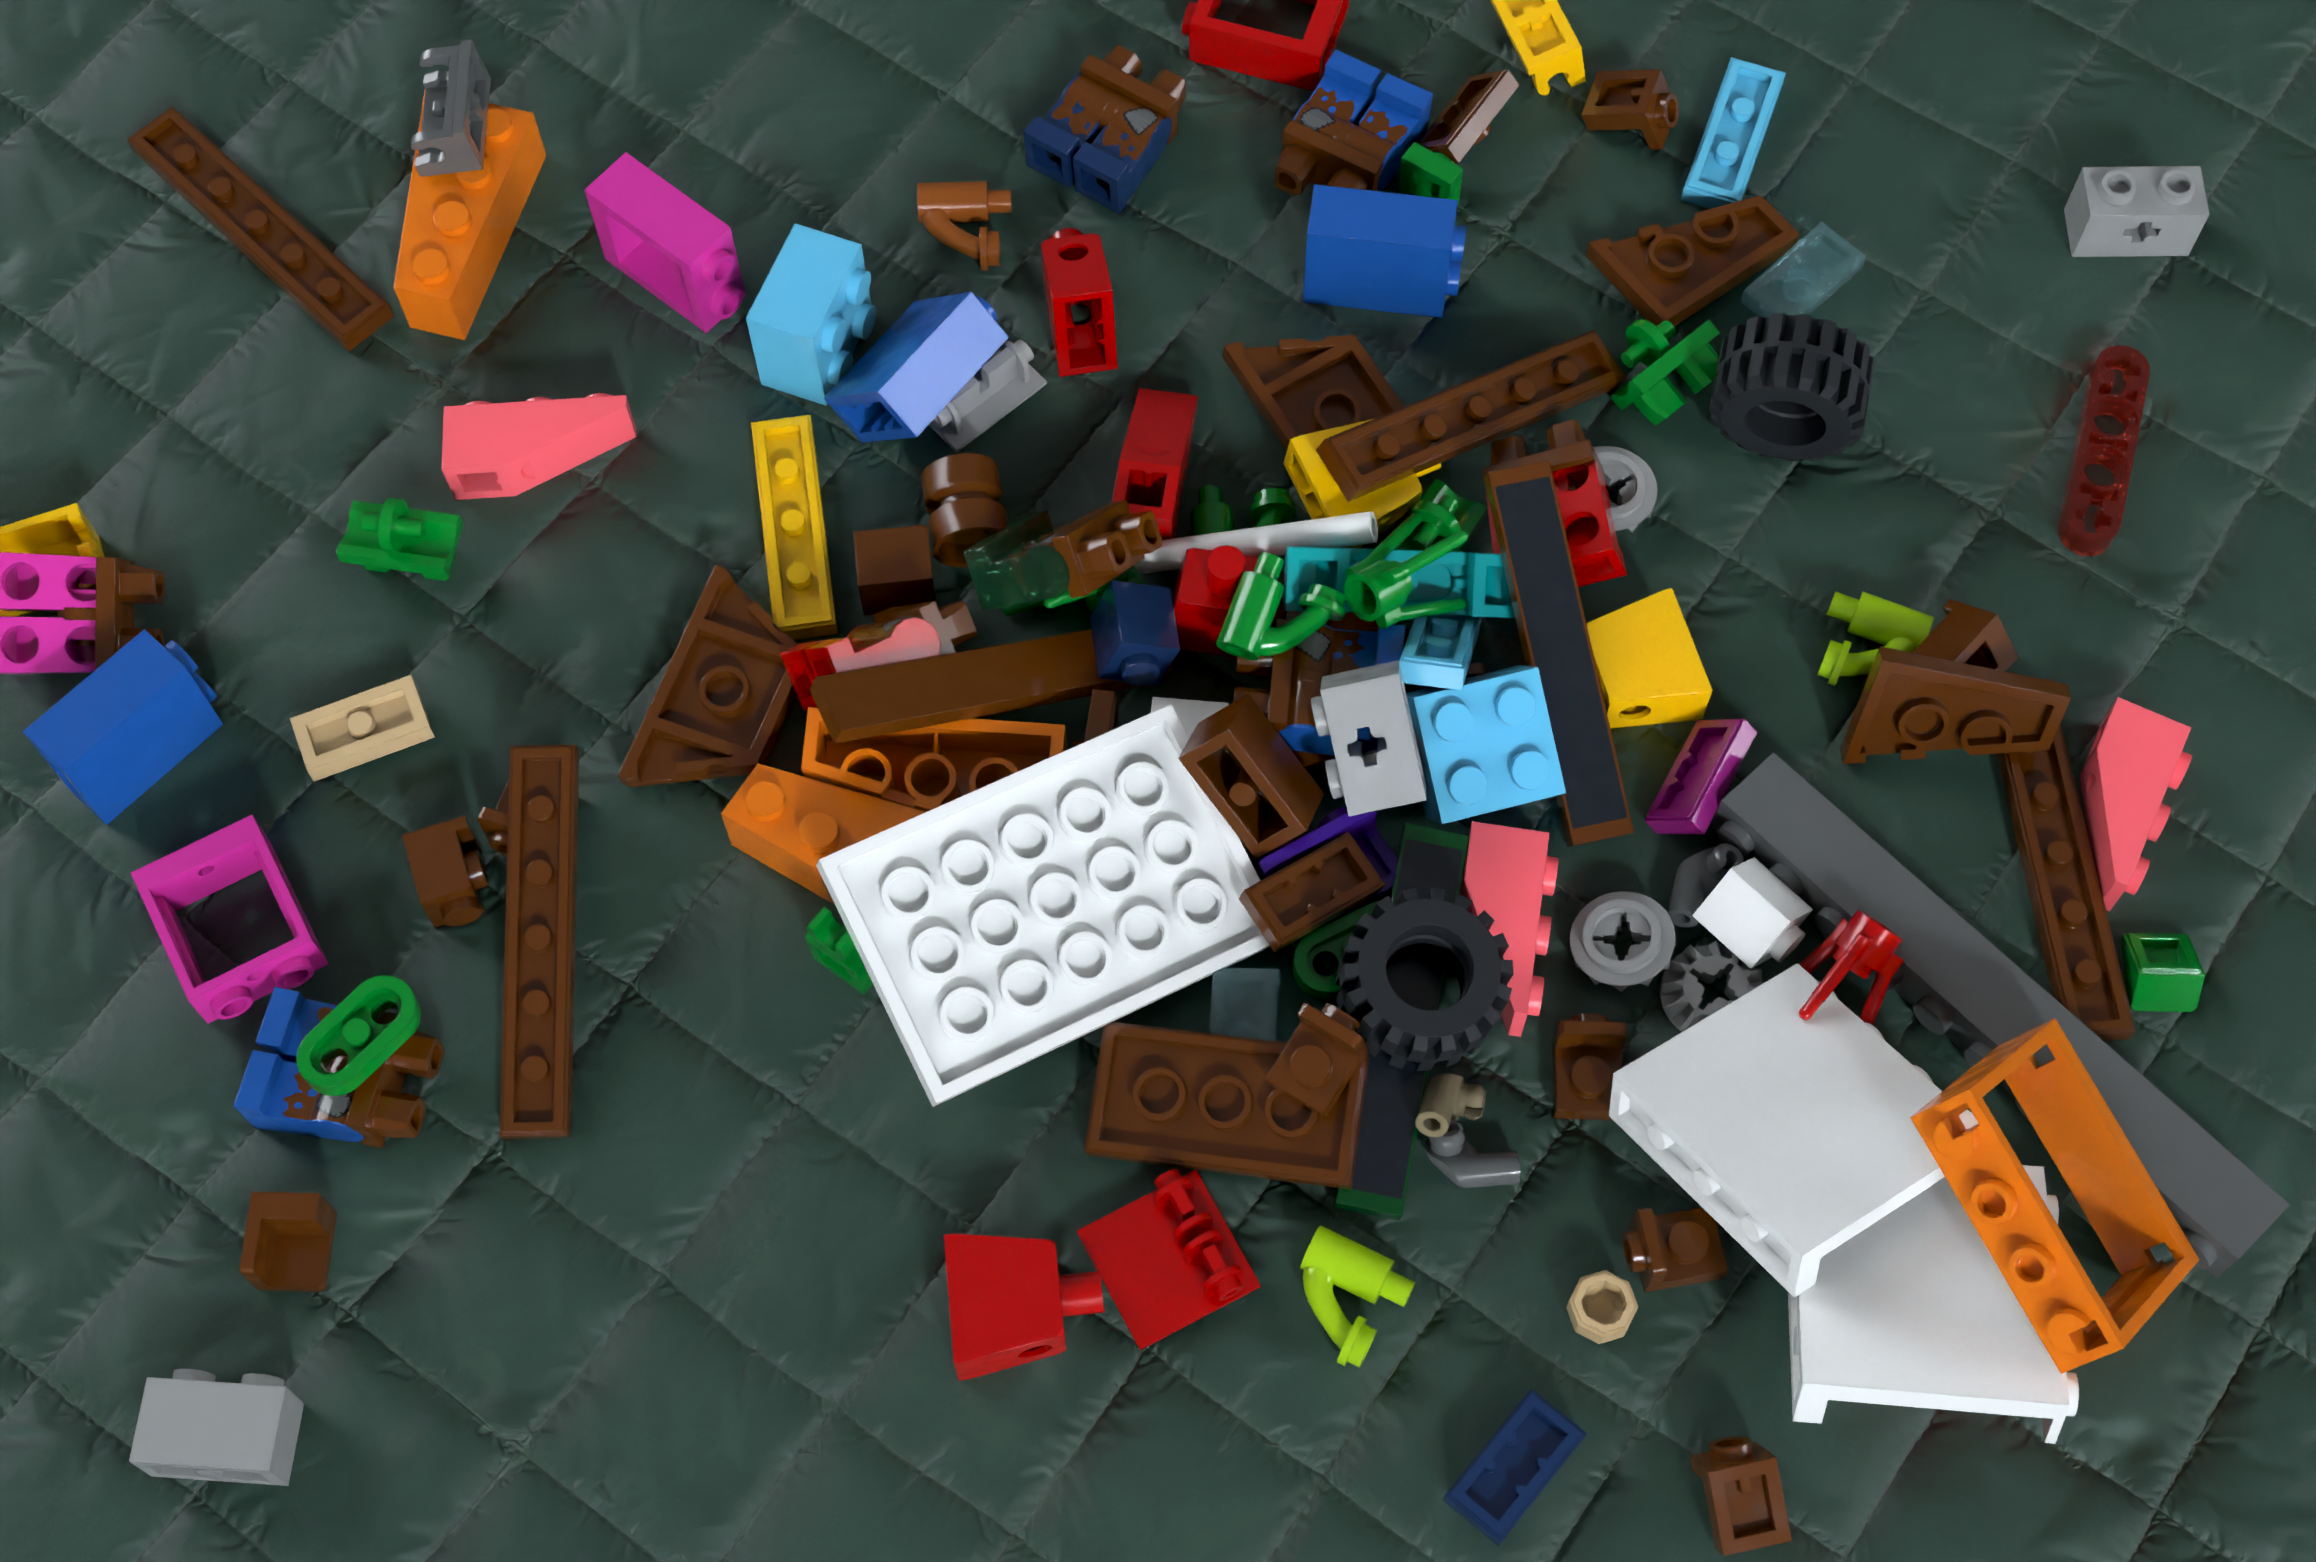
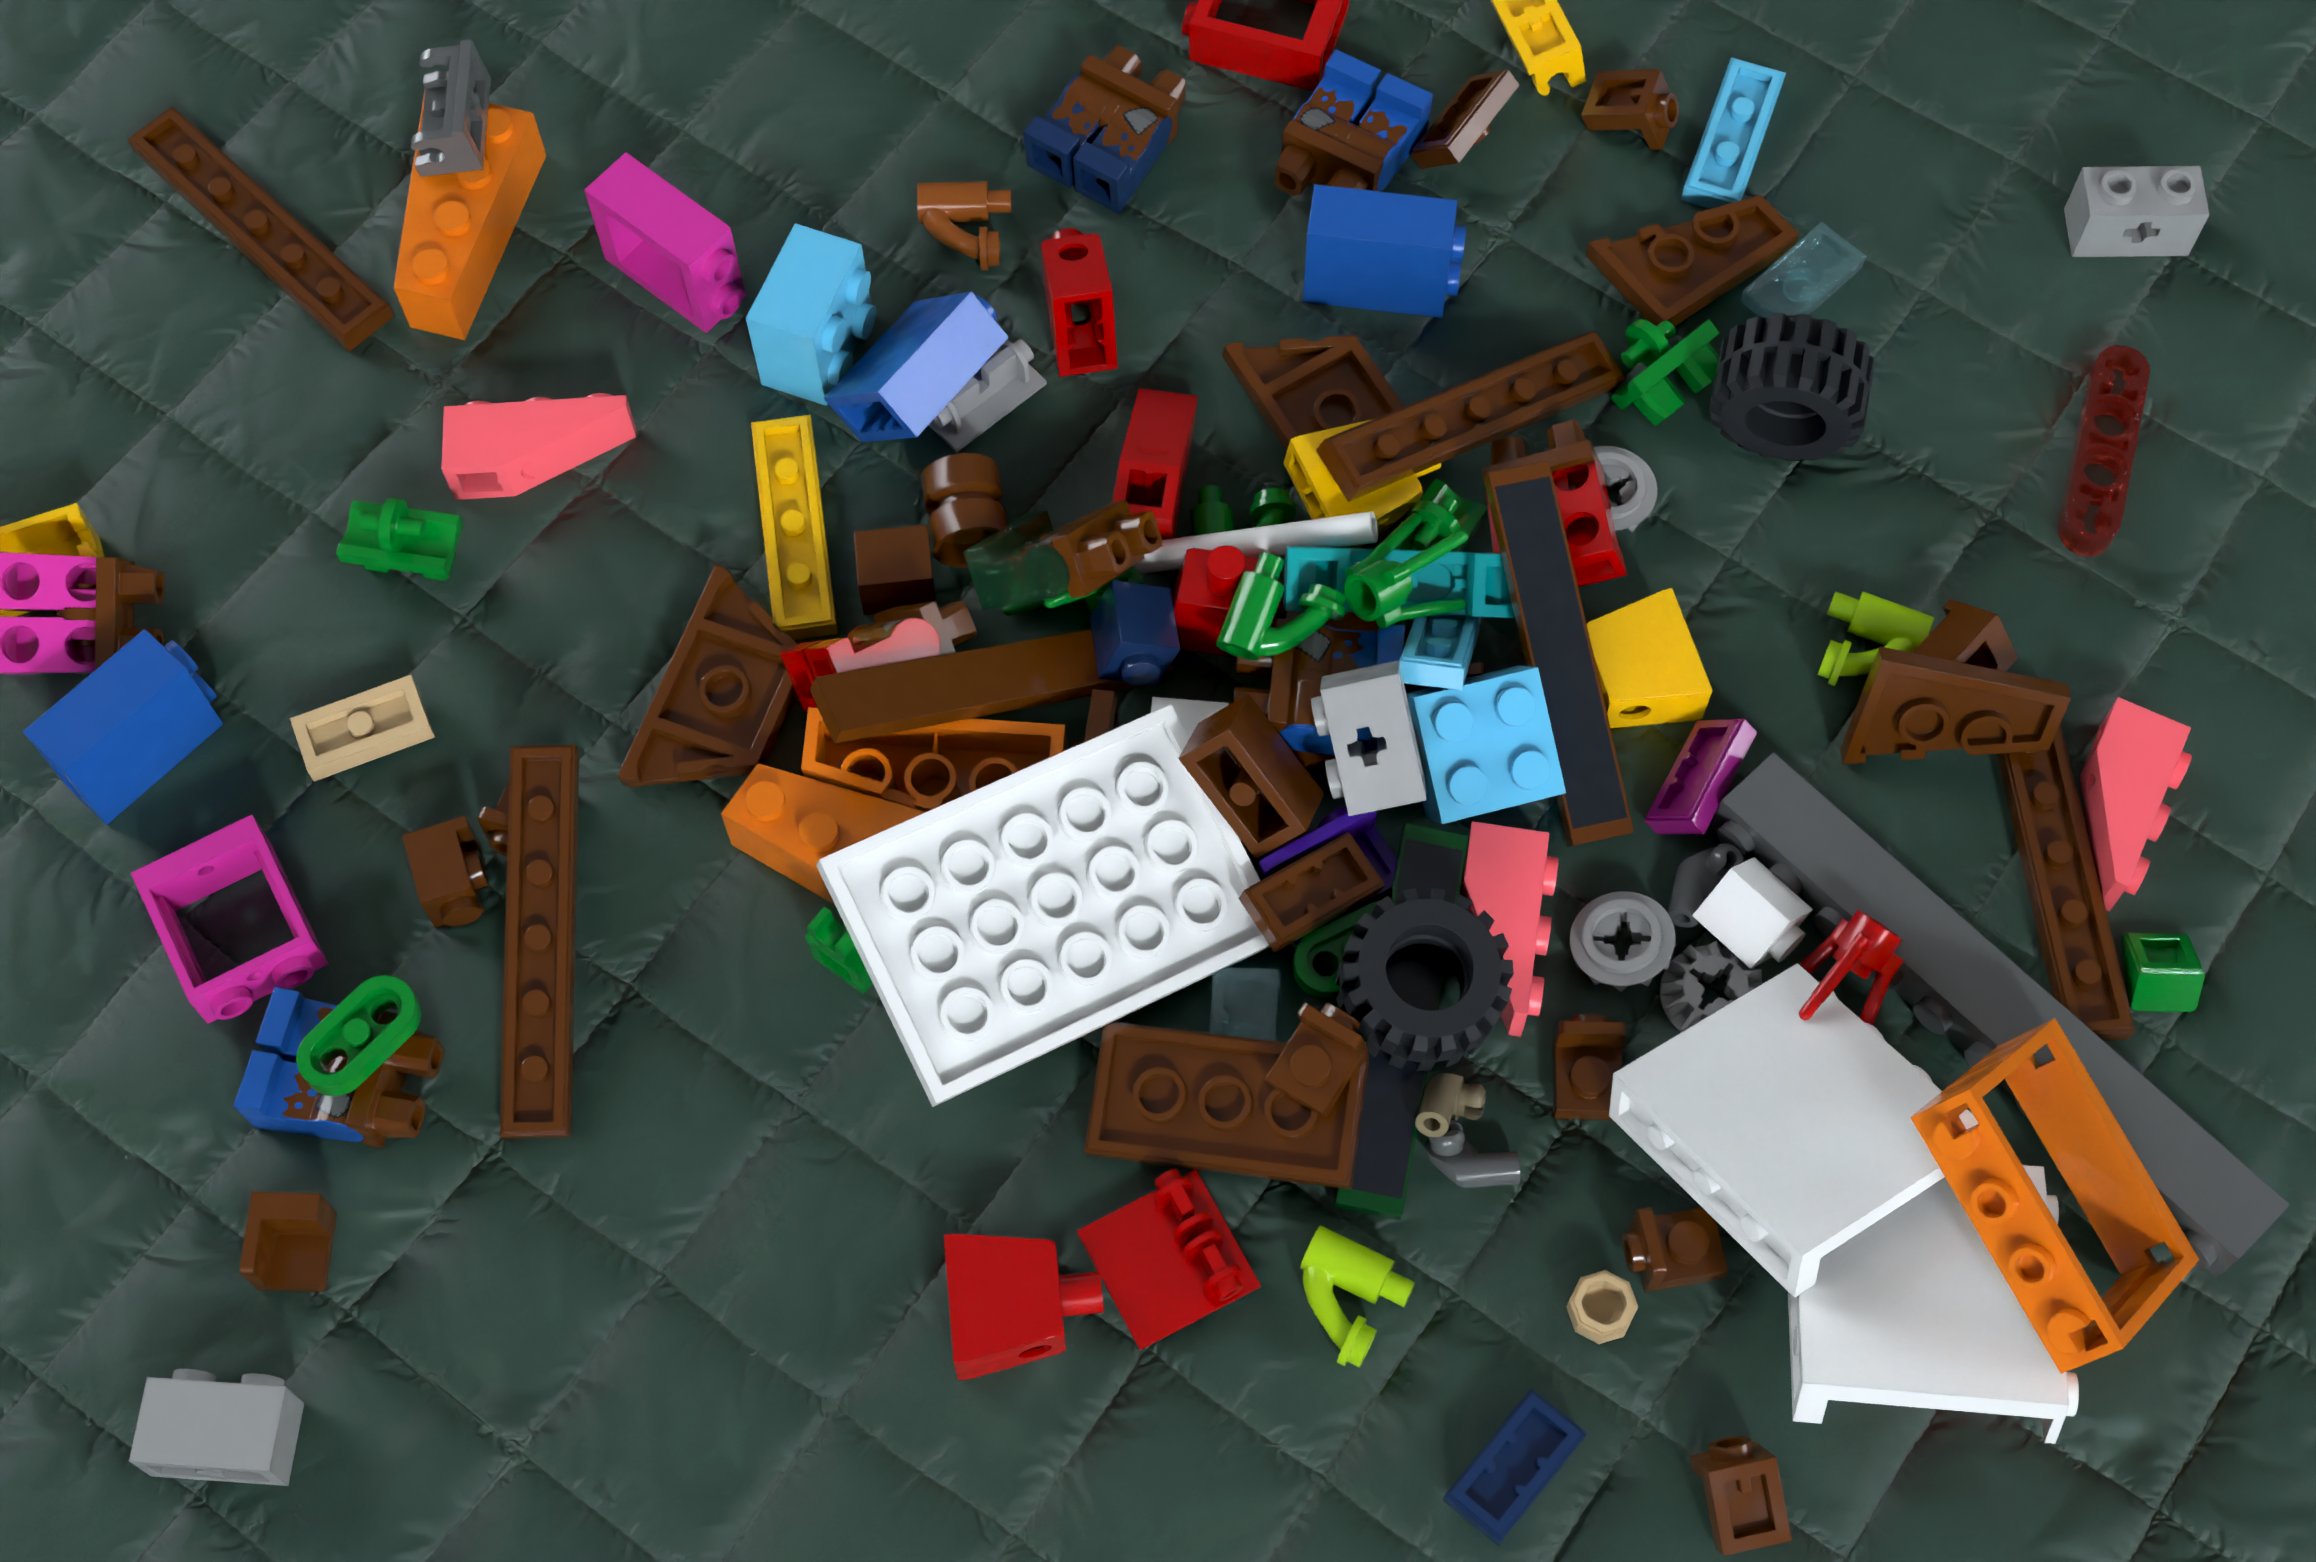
green plate [1398,142,1463,206] -> none

